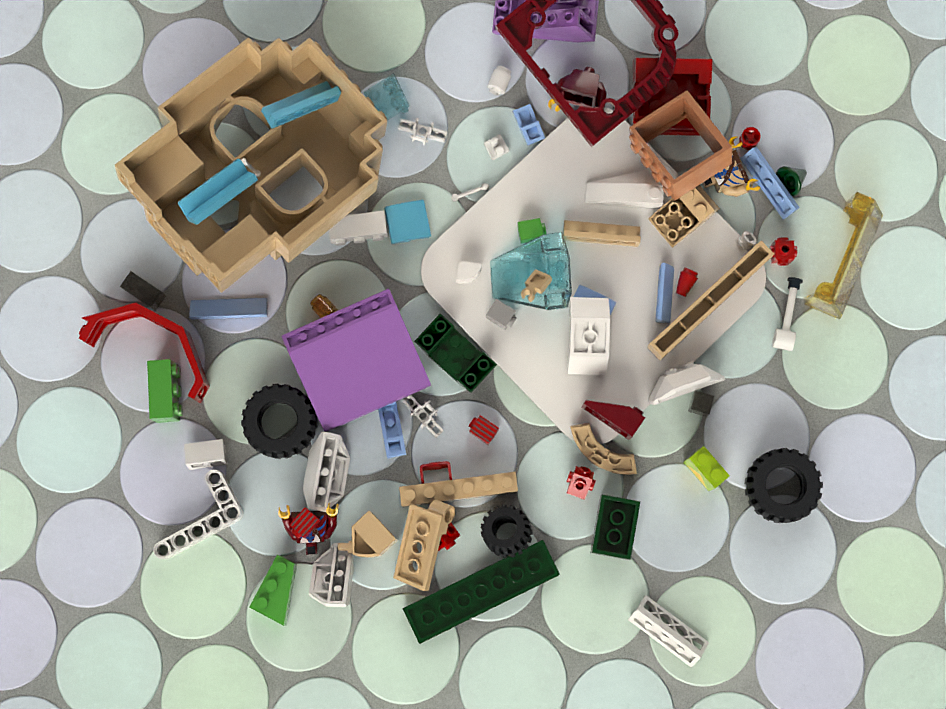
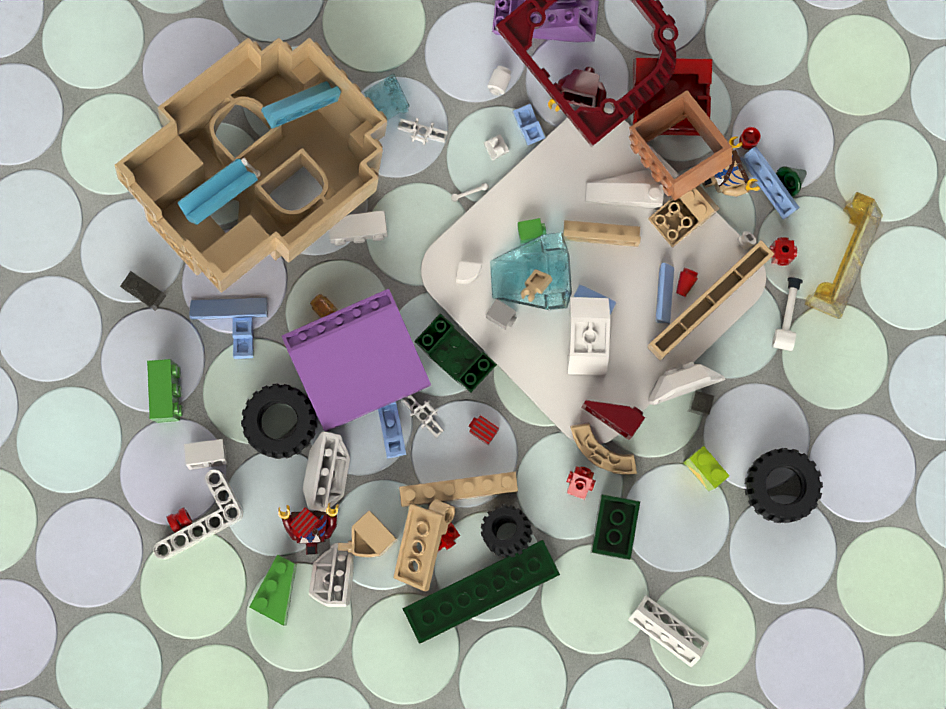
red panel [78,302,210,403] -> none
medium azure slope [384,200,431,244] -> none
red piece [420,461,452,484] -> none
none -> red wheel [166,507,193,533]
none -> light blue slope [232,317,253,359]

